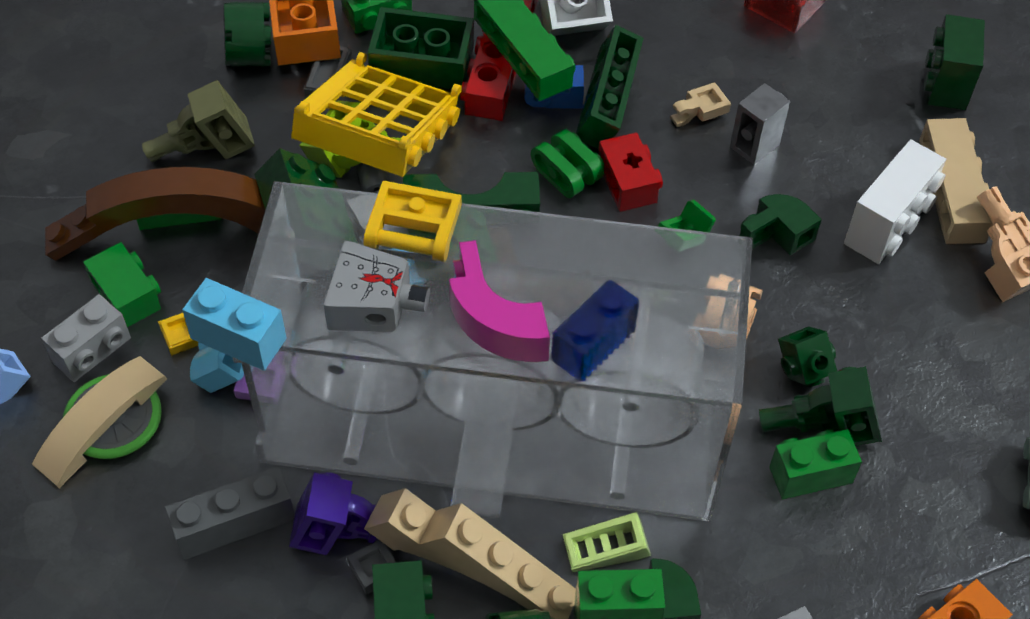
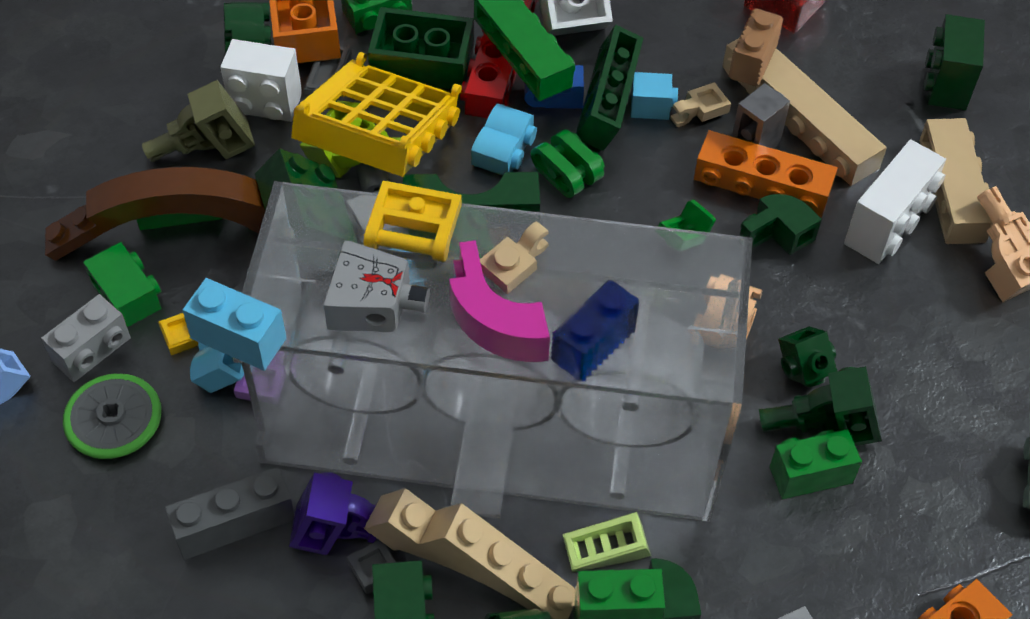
tan slope [32,356,167,489] -> none
red brick [598,132,663,212] -> none
none -> white brick [220,39,302,122]
none -> medium azure brick [471,103,537,175]
none -> tan plate [480,221,549,294]
none -> medium azure brick [631,72,678,120]
none -> orange brick [694,130,838,218]
none -> tan brick [723,38,887,186]
none -> medium nougat brick [729,9,784,87]

